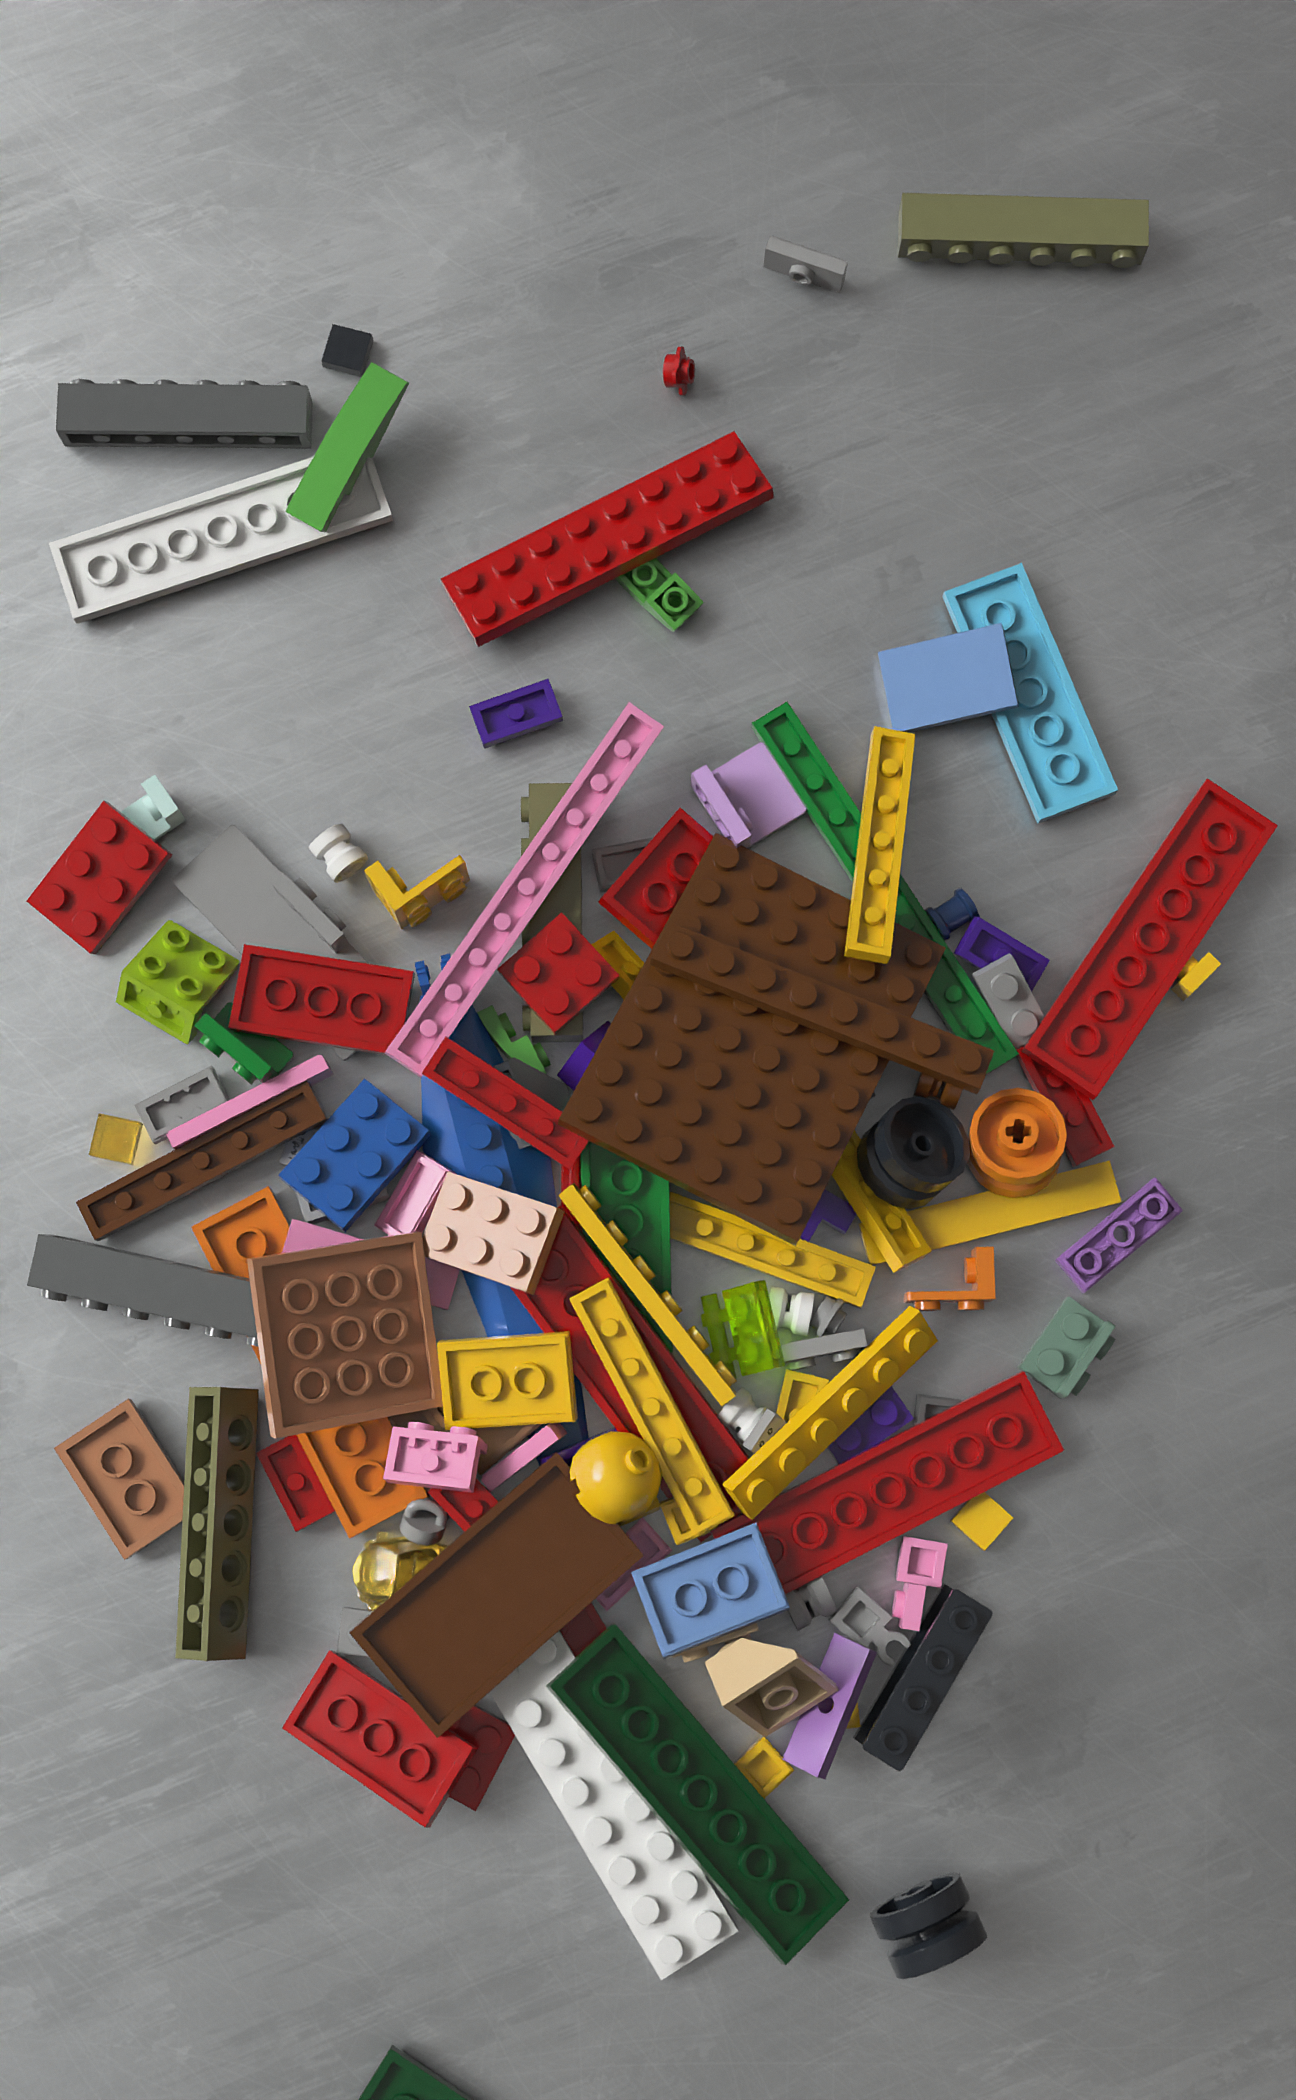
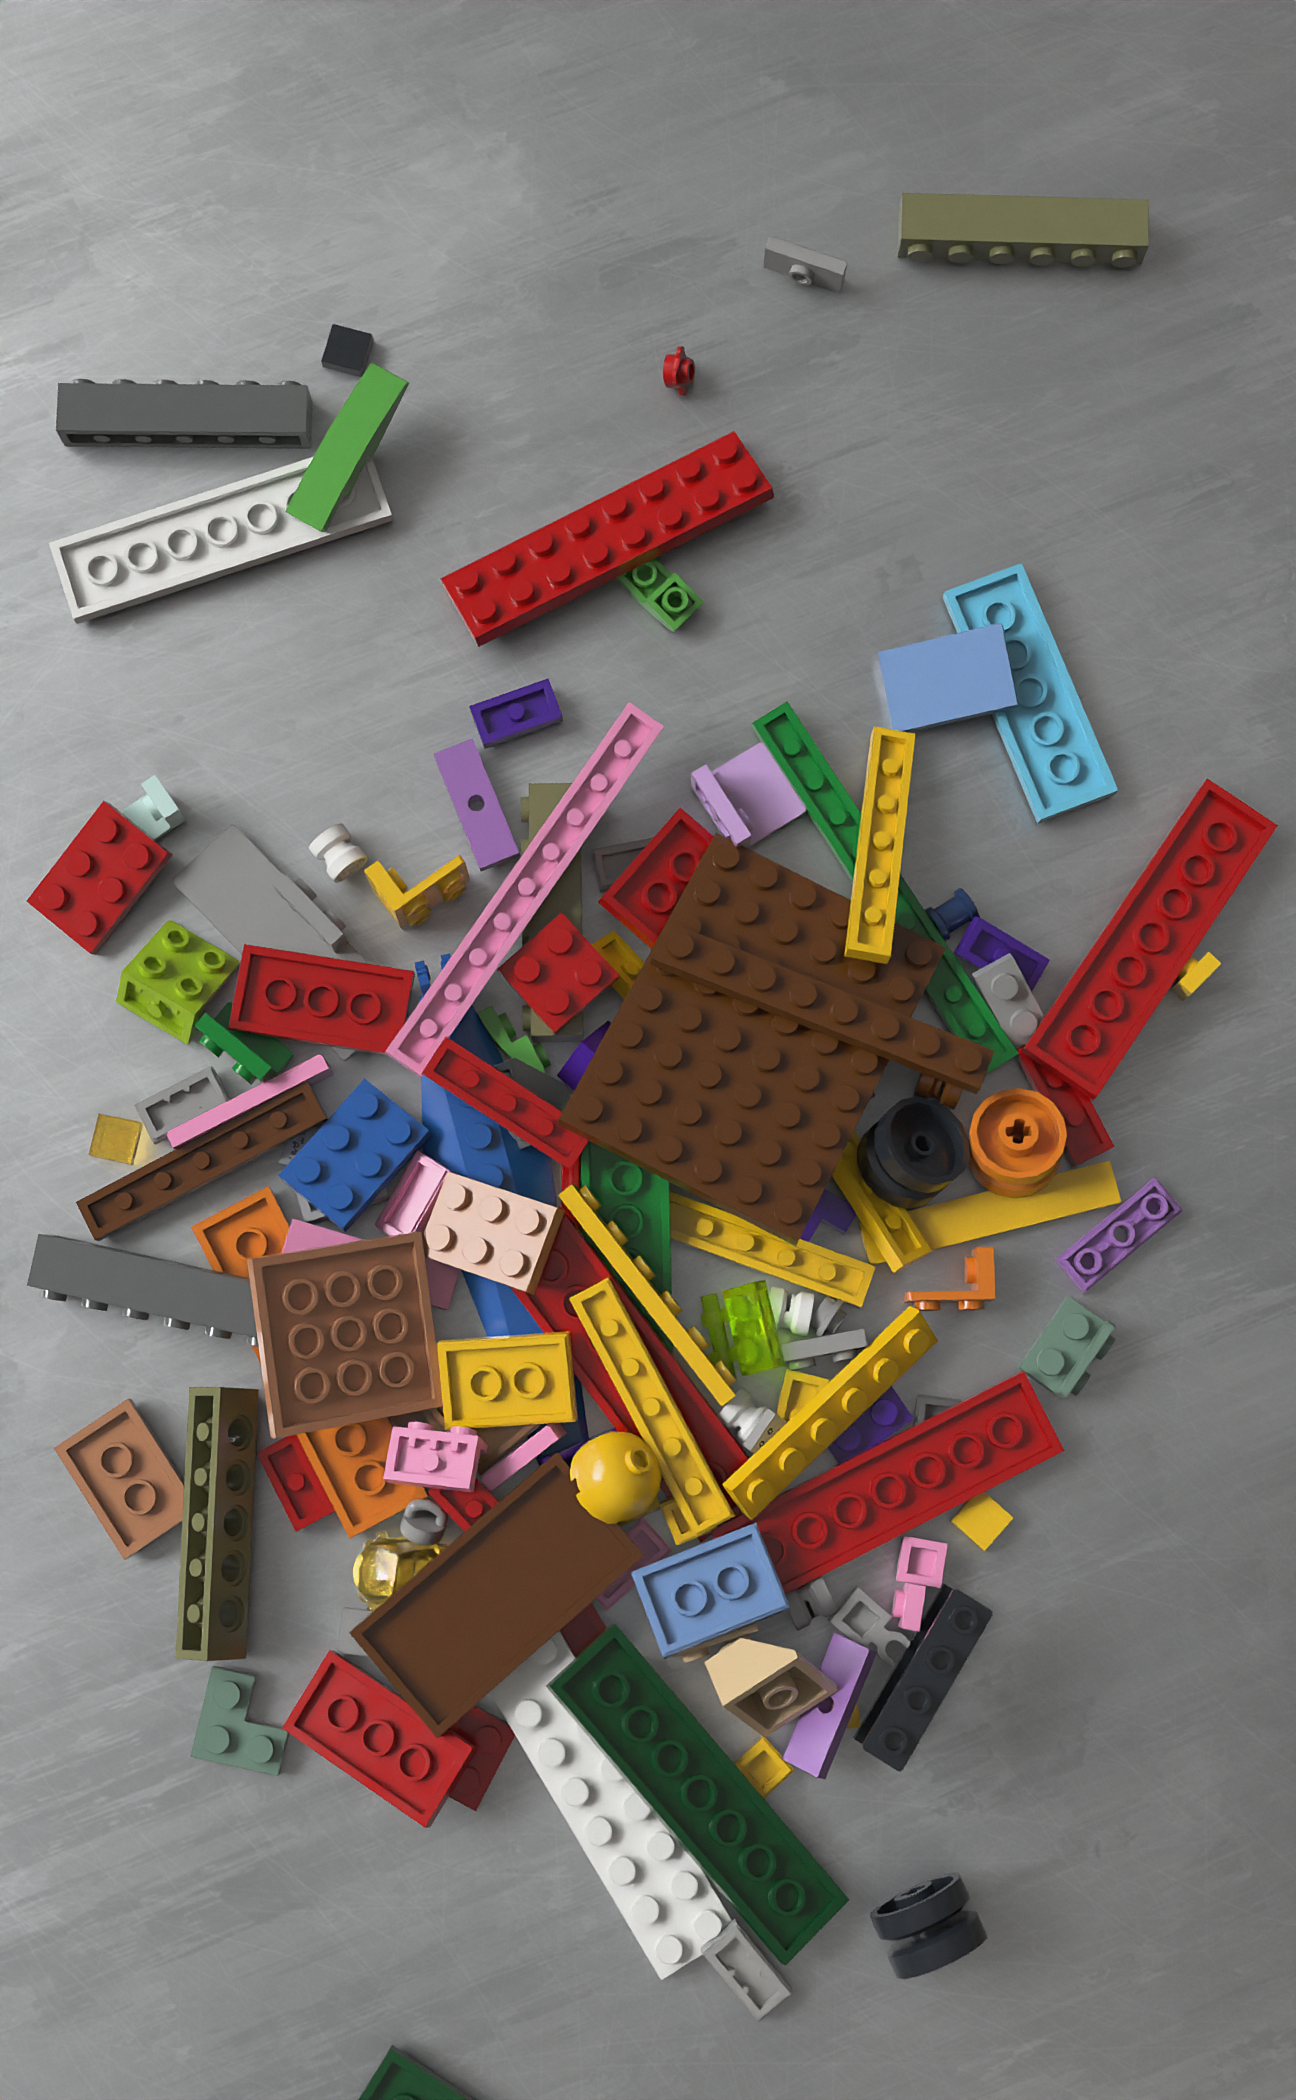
none -> sand green plate [191,1666,289,1776]
none -> medium lavender tile [433,738,520,872]
none -> light grey plate [700,1919,793,2022]

